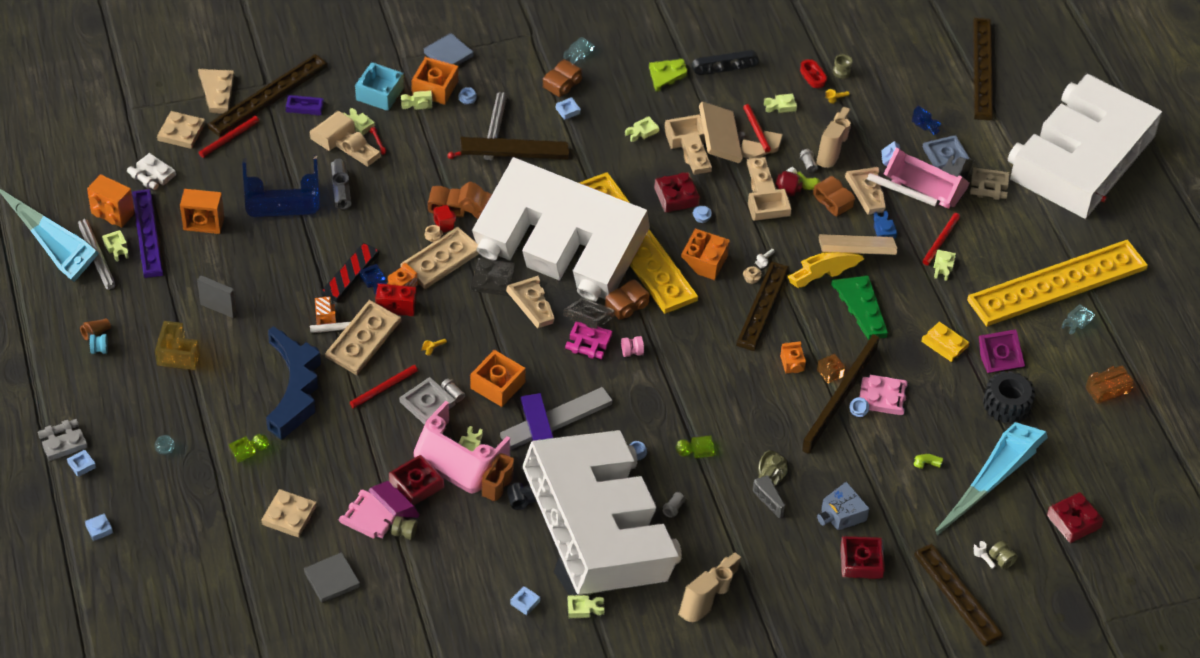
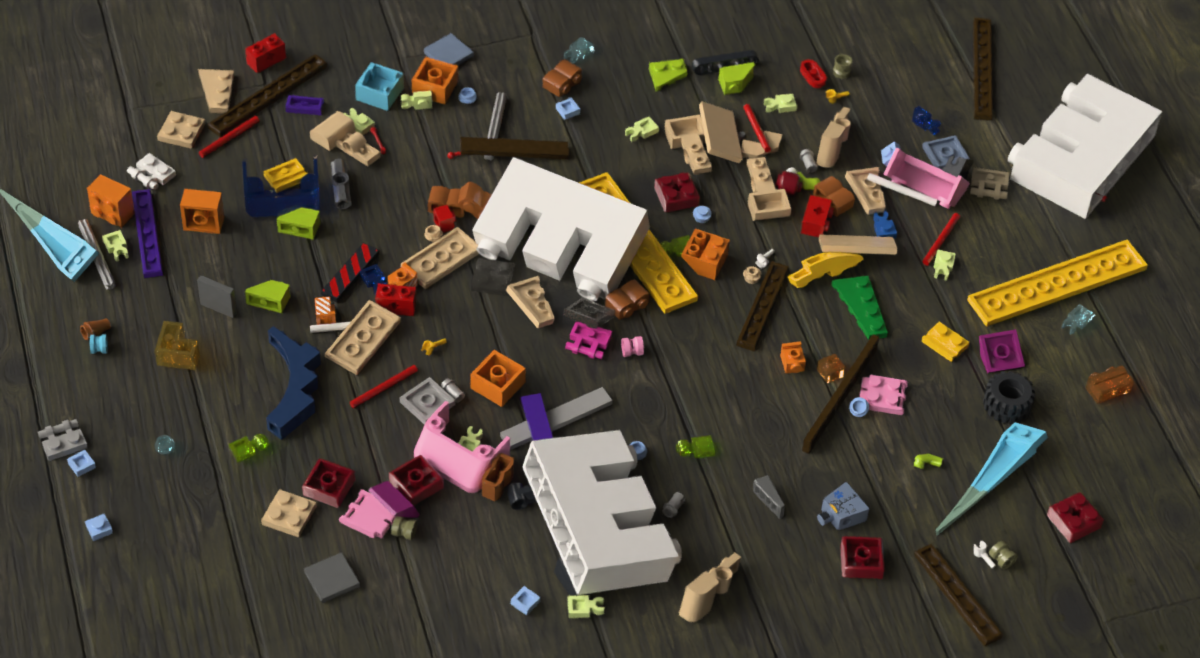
olive hat [758,450,788,486] -> none
none -> red brick [245,33,286,73]
none -> lime slope [245,280,290,313]
none -> yellow plate [264,158,309,193]
none -> lime slope [277,207,320,239]
none -> dark red brick [302,458,356,508]
none -> clear neon green plate [660,235,690,257]
none -> lime slope [719,62,755,95]
none -> red brick [801,195,834,237]

